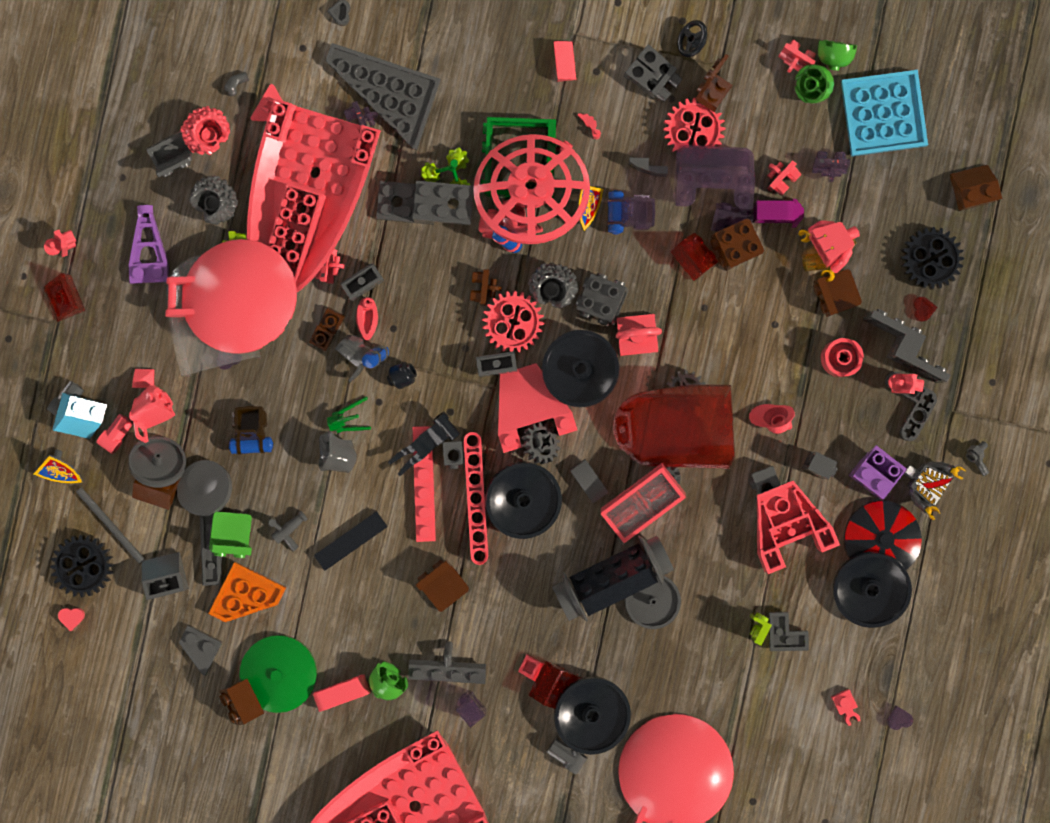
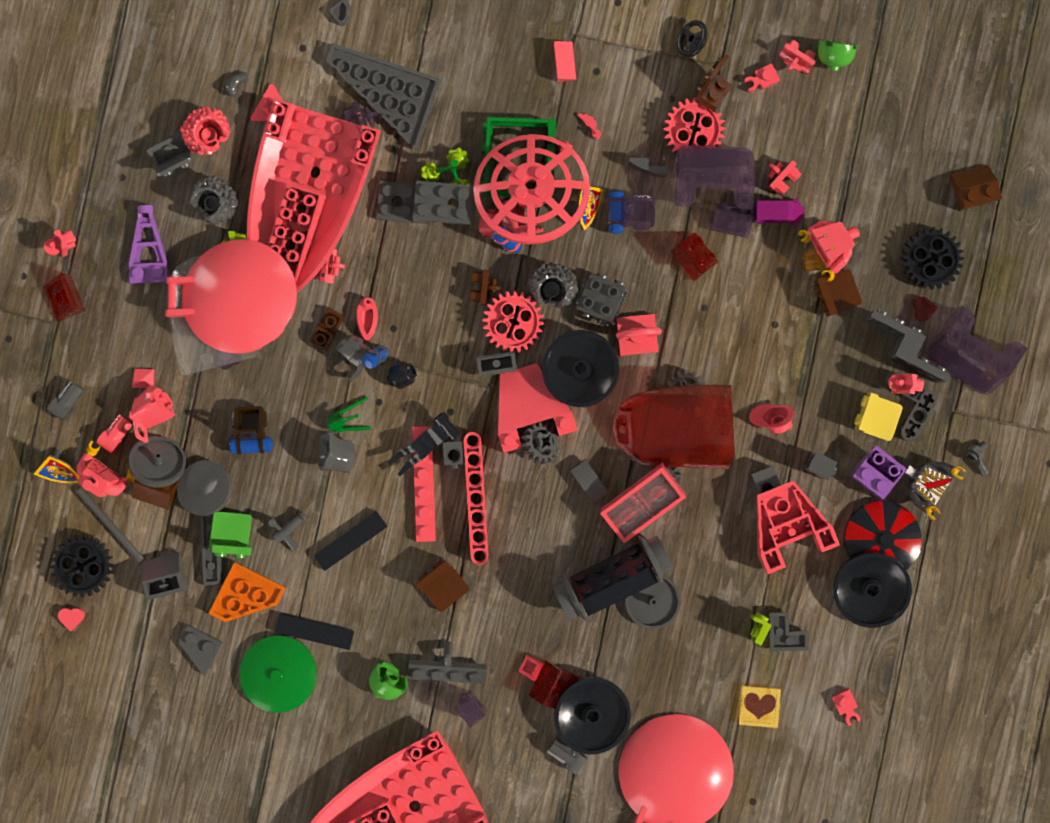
medium azure slope [52,393,107,439] -> none
reddish brown slope [219,679,264,725] -> none
coral beam [312,674,371,712] -> none
dark grey brick [340,263,385,301] -> none
black dish [485,462,562,539] -> none
dark grey hips [624,44,683,102] -> none
reddish brown bracket [710,219,764,271] -> none
bright green cylinder [795,64,834,104] -> none
clear purple hips [812,151,850,182] -> none
coral brick [821,338,864,377] -> none
medium azure plate [841,70,928,157] -> none
clear purple tile [887,706,913,730] -> none
none -> coral torso [76,441,135,497]
none -> black tile [275,613,354,650]
none -> clear yellow tile [739,685,781,728]
none -> coral plate [743,63,780,92]
none -> light yellow bracket [854,393,903,441]
none -> windscreen [927,306,1028,394]

